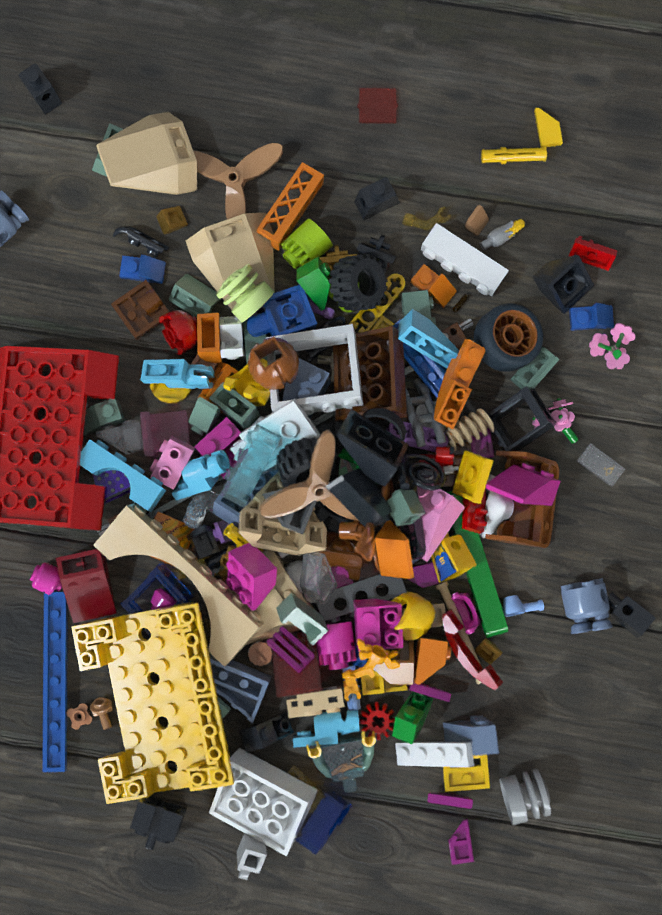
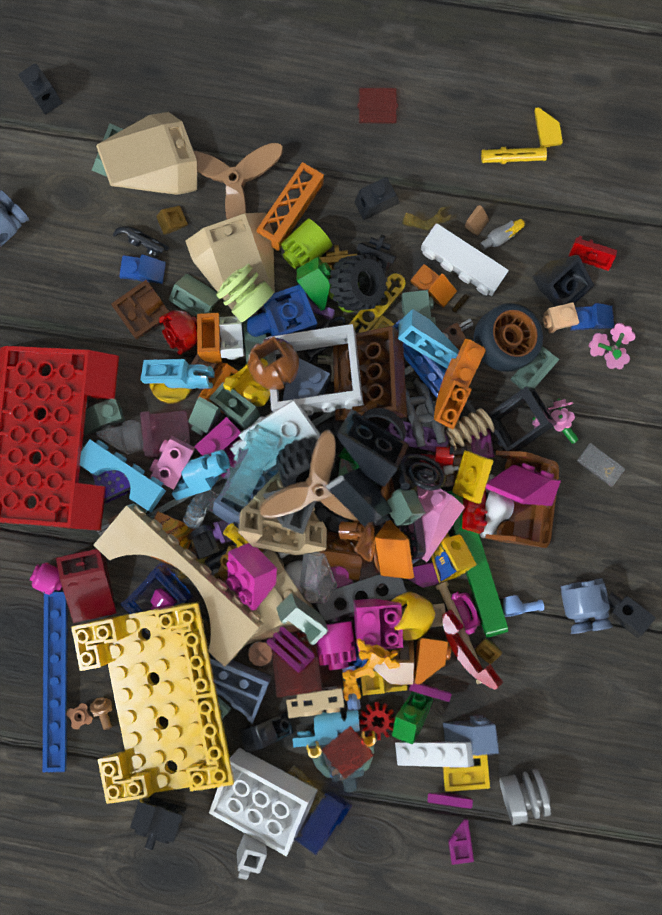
none -> clear red piece [321,726,374,779]
none -> light nougat bracket [543,302,579,333]

